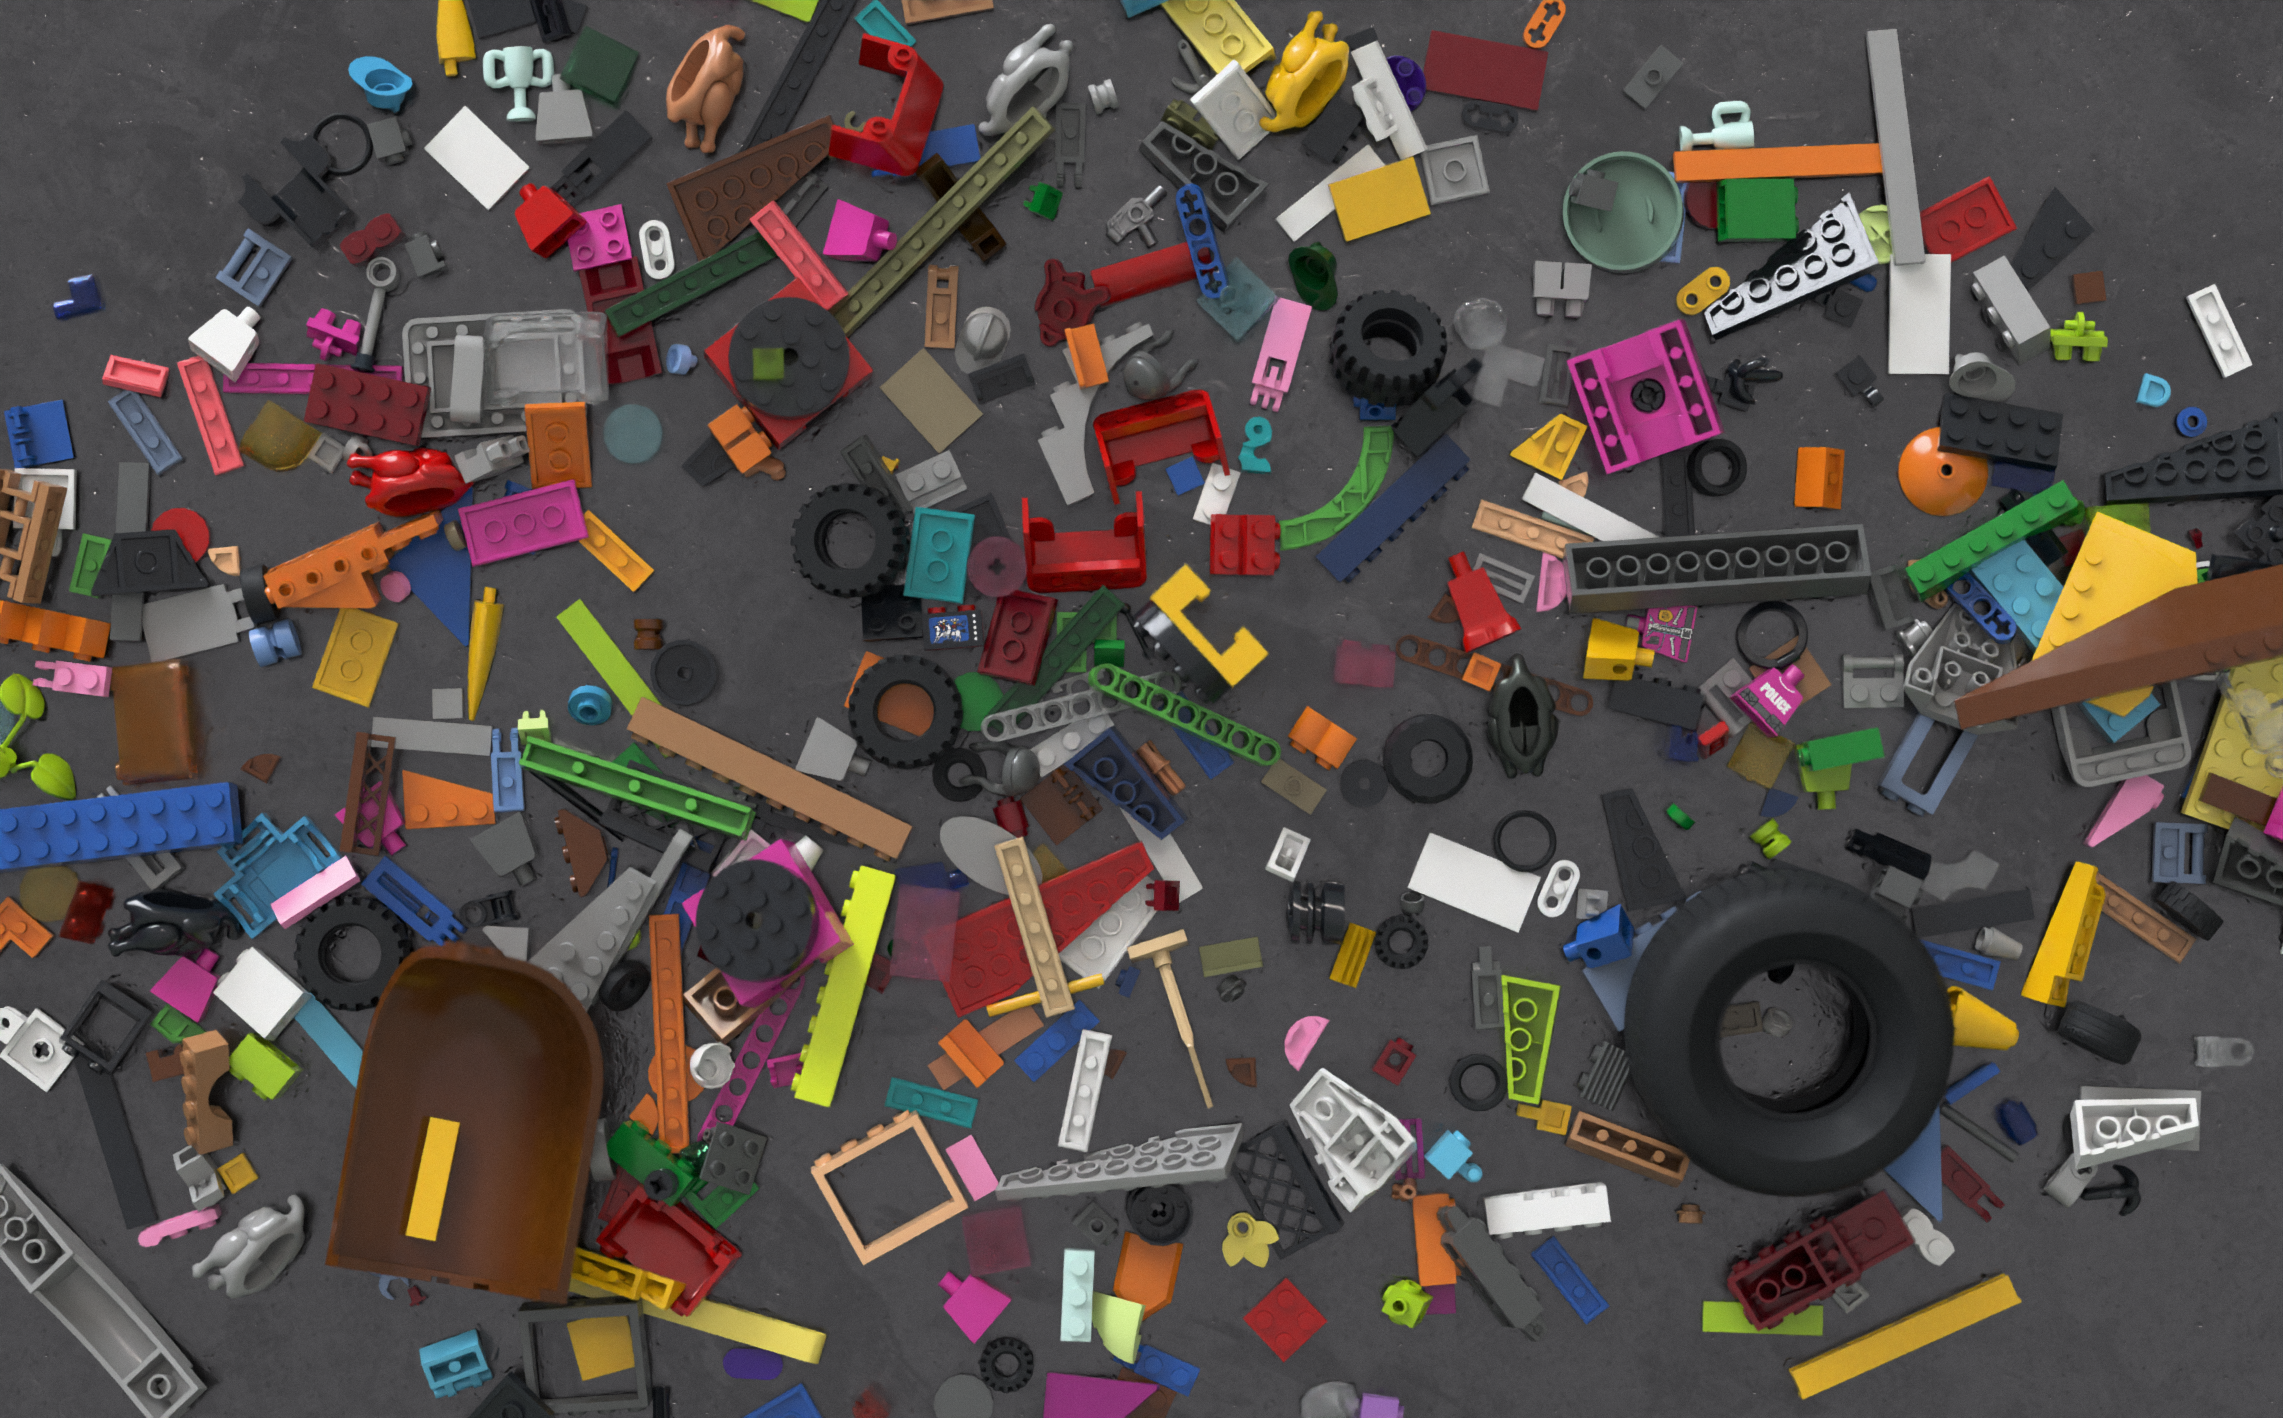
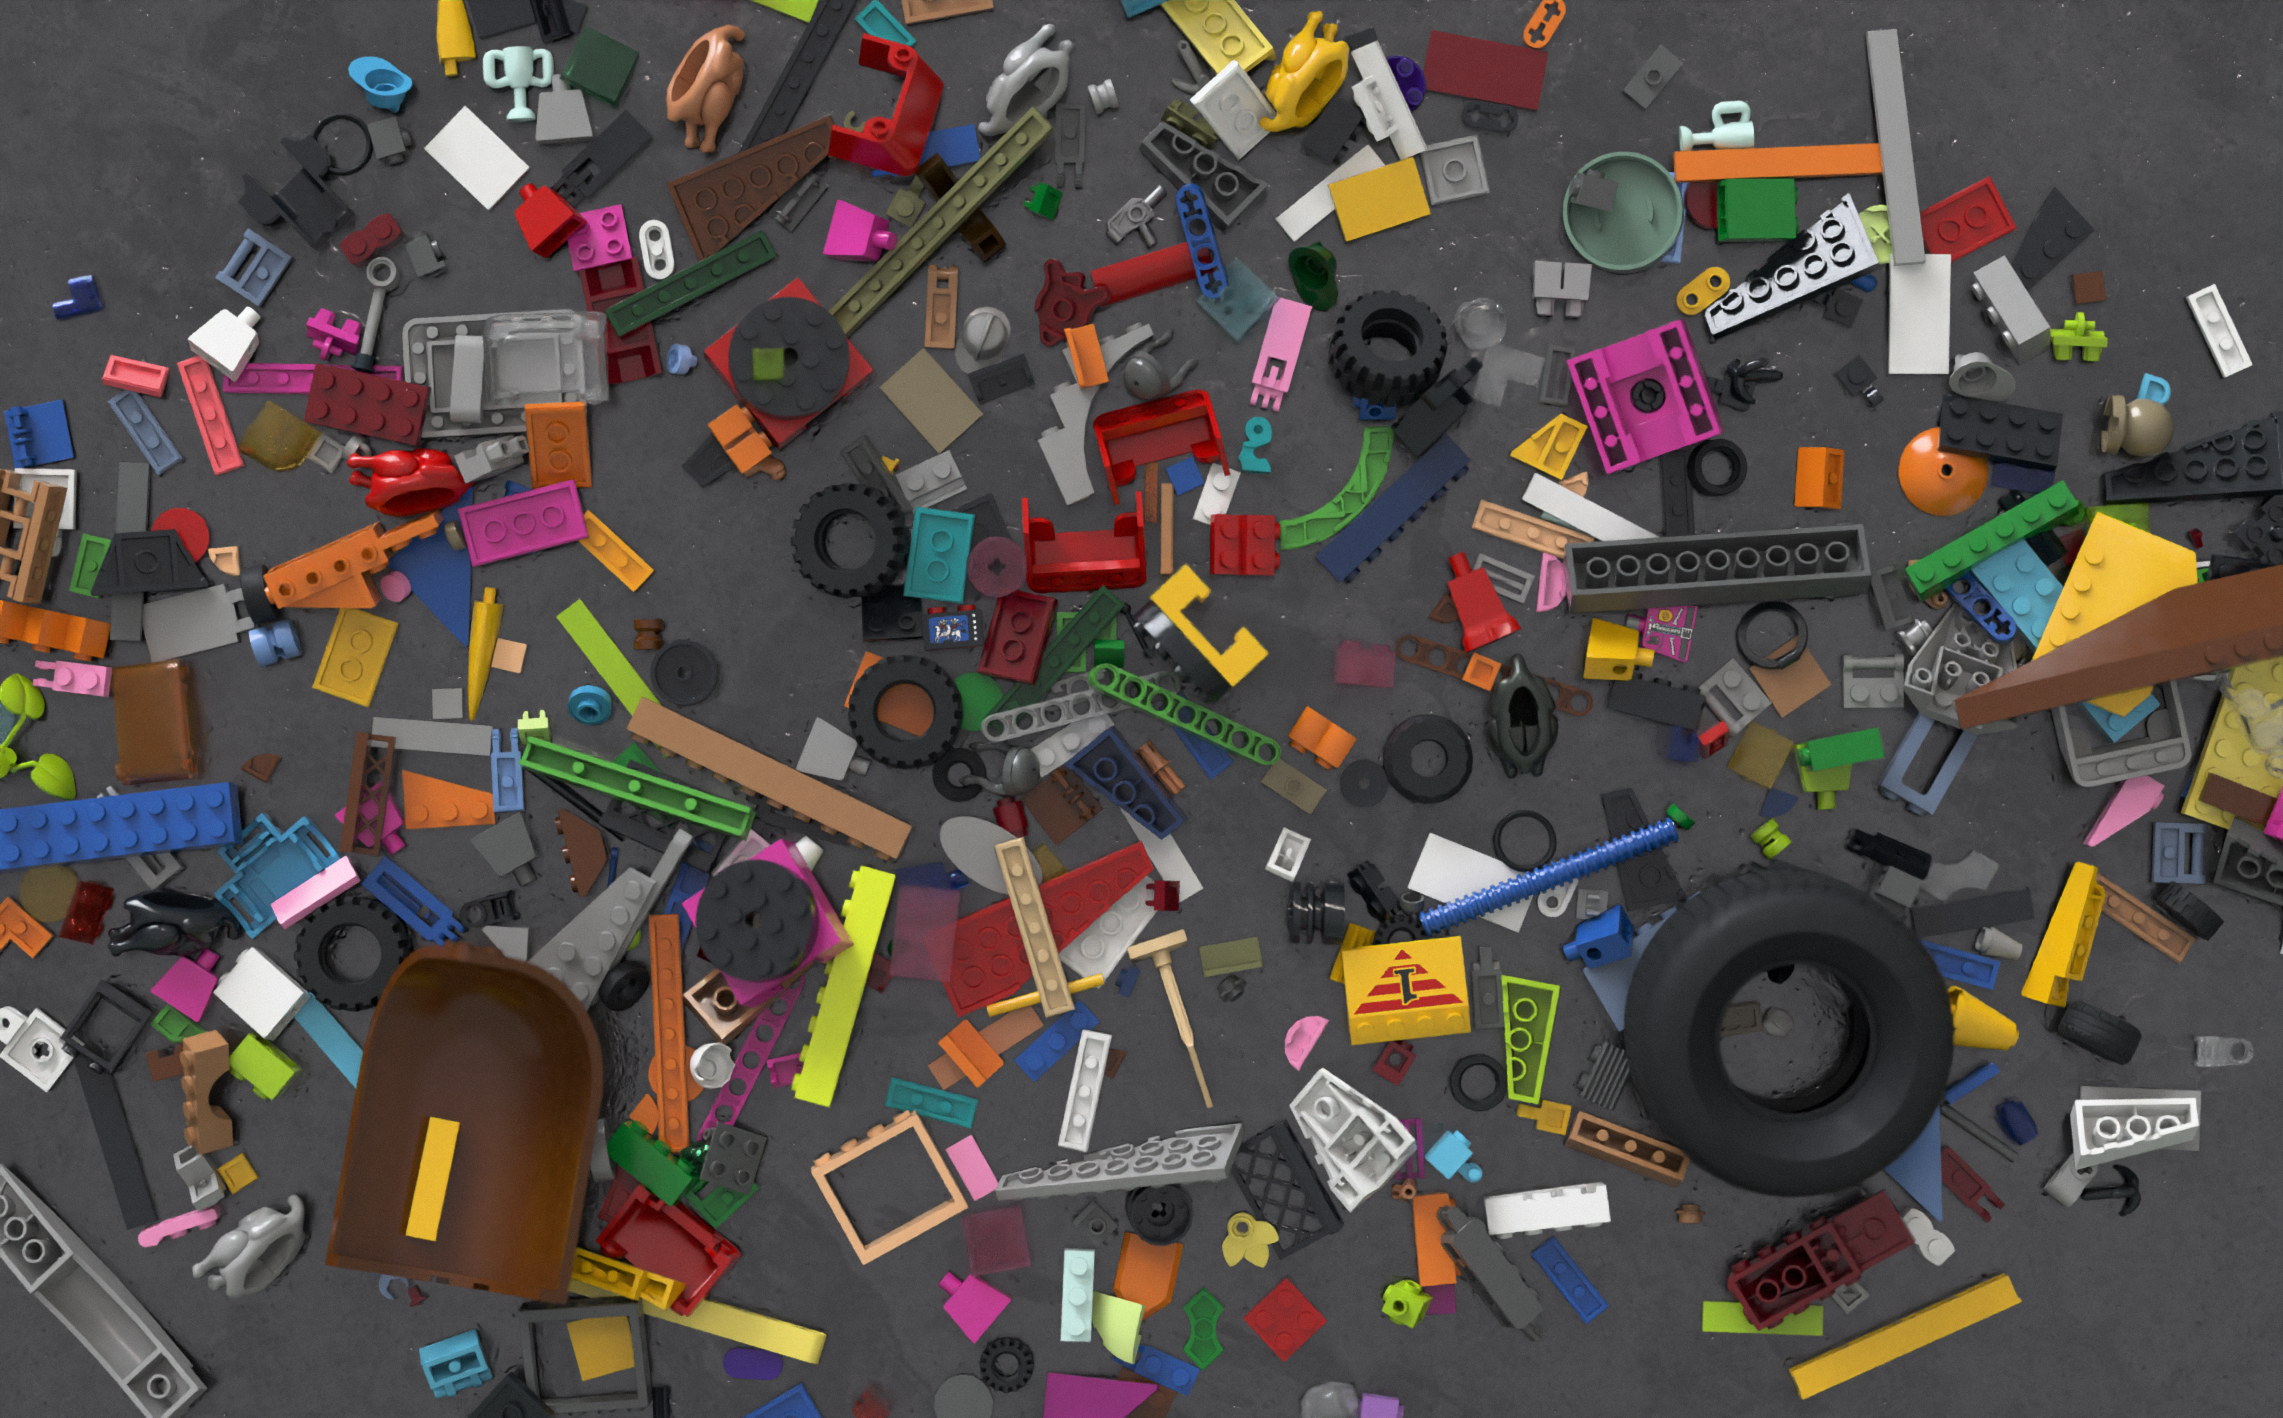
clear light blue tile [603,404,663,464] -> none
black wheel [644,1168,679,1200] -> none
coral tile [749,200,849,311] -> none
reddish brown tile [1226,1057,1257,1087] -> none
dark pink torso [1729,665,1804,738] -> none
blue plate [2177,407,2207,437] -> none
none -> light nougat tile [491,638,528,674]
none -> olive plate [885,175,926,228]
none -> clear orange tile [1145,462,1158,524]
none -> medium nougat tile [1161,483,1174,576]
none -> green tile [1182,1286,1225,1371]
none -> yellow slope [1341,936,1471,1045]
none -> black hinge [1347,860,1401,924]
none -> blue piece [1419,817,1679,937]
none -> dark tan tile [2101,395,2174,458]

